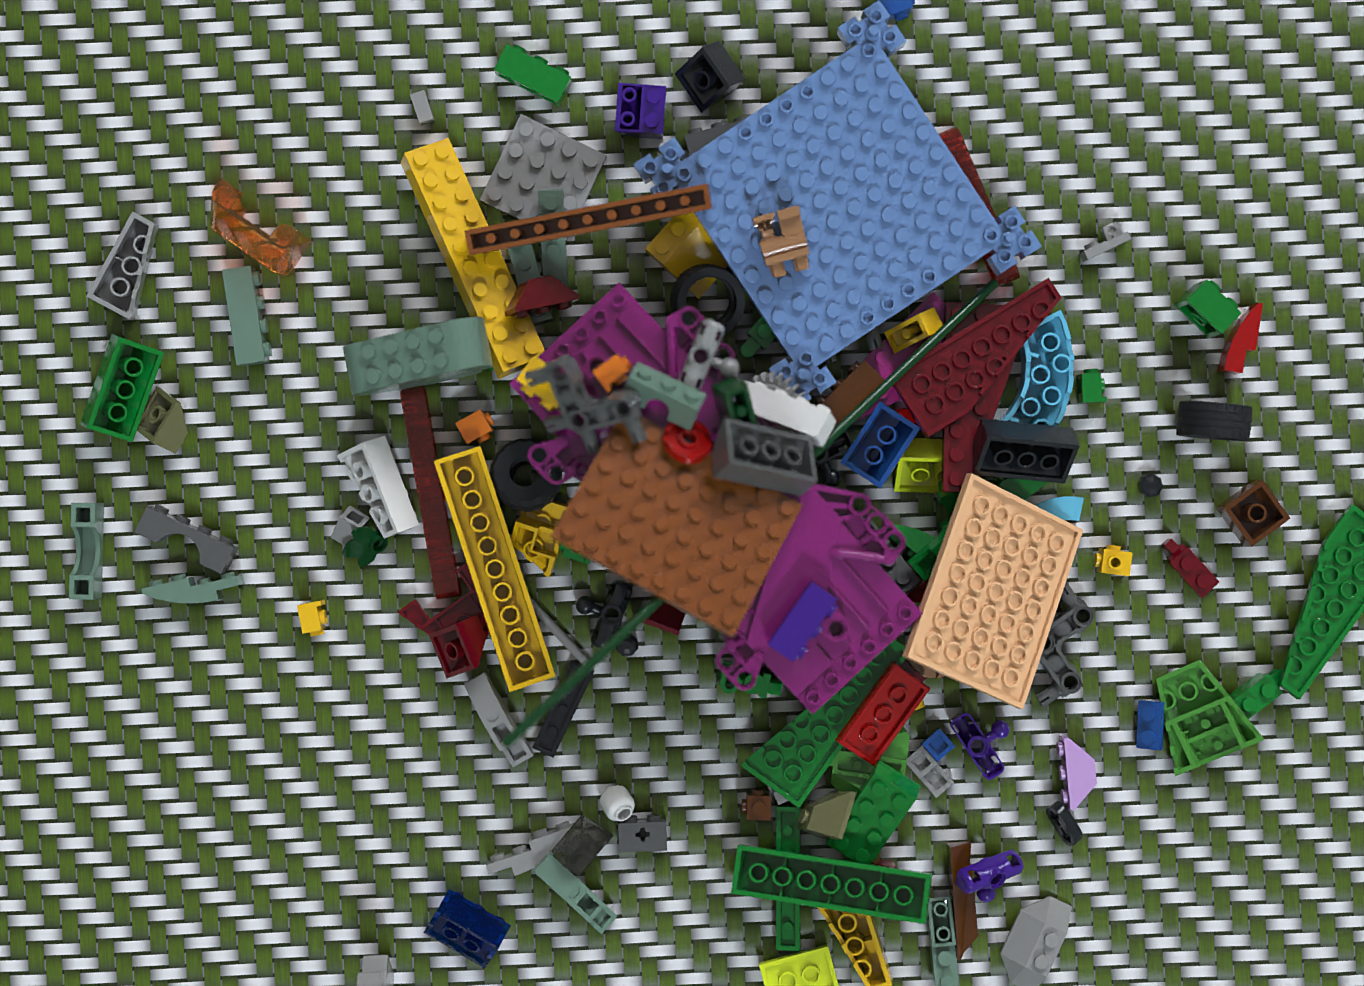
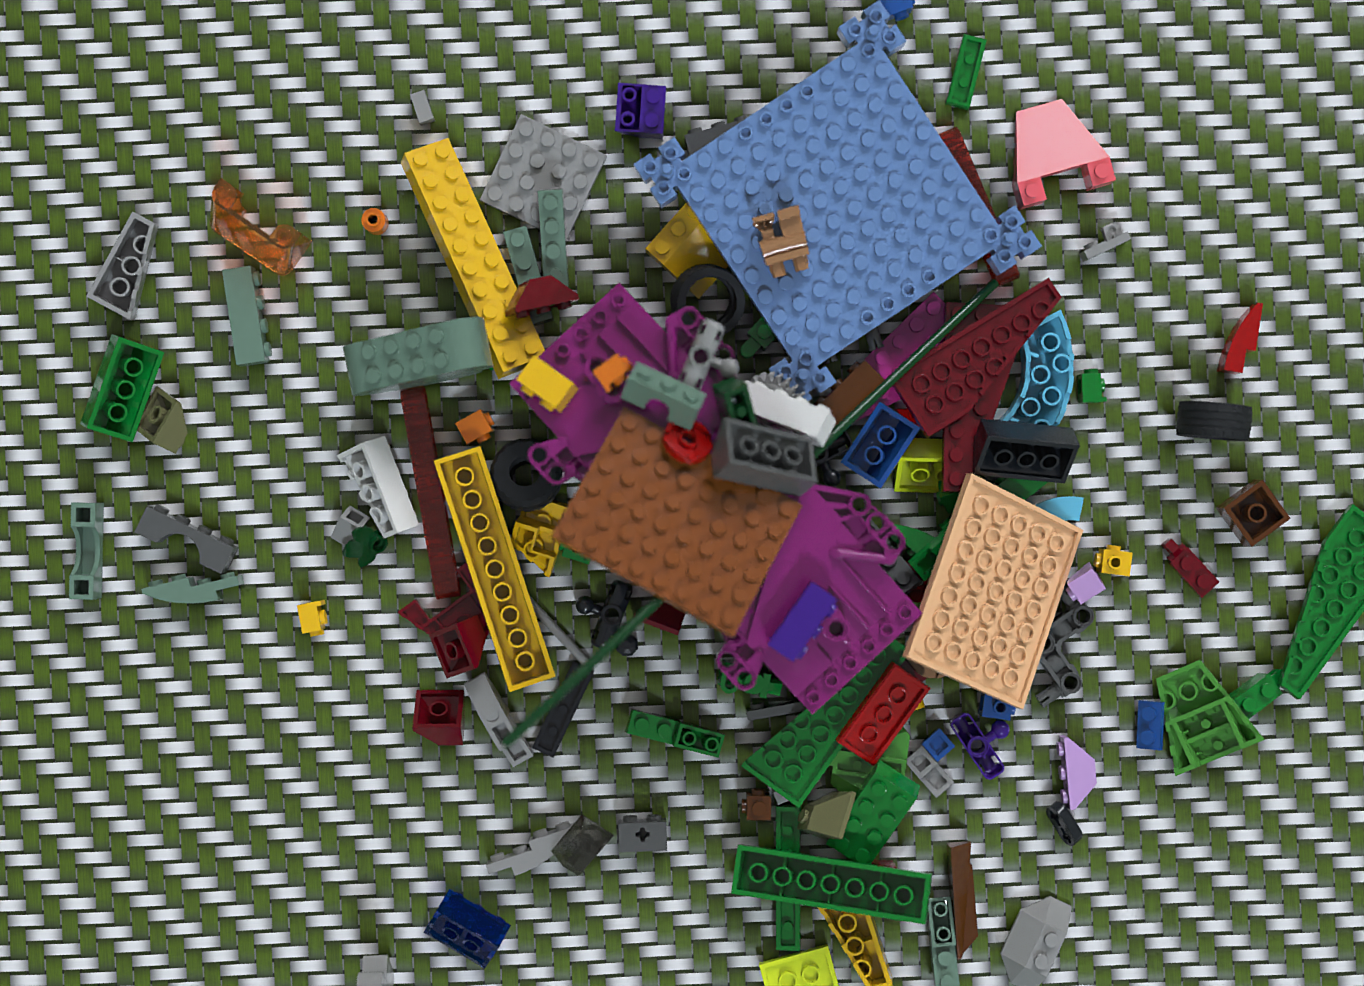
dark orange brick [464,184,713,255] -> none
green brick [494,44,572,107] -> none
dark grey pin [525,355,647,455] -> none
sand green slope [532,852,617,935] -> none
white head [600,785,635,821] -> none
black slope [675,40,746,113] -> none
yellow slope [884,307,943,354] -> none
dark purple piece [956,849,1023,903] -> none
black tile [1137,474,1163,497] -> none
green brick [1174,279,1241,338] -> none
none -> orange brick [361,208,389,235]
none -> dark red slope [412,690,465,745]
none -> green slope [625,708,725,758]
none -> dark grey plate [746,699,806,721]
none -> green tile [945,34,987,110]
none -> blue brick [978,692,1016,721]
none -> wedge [1012,99,1116,210]
none -> lavender slope [1066,562,1106,604]

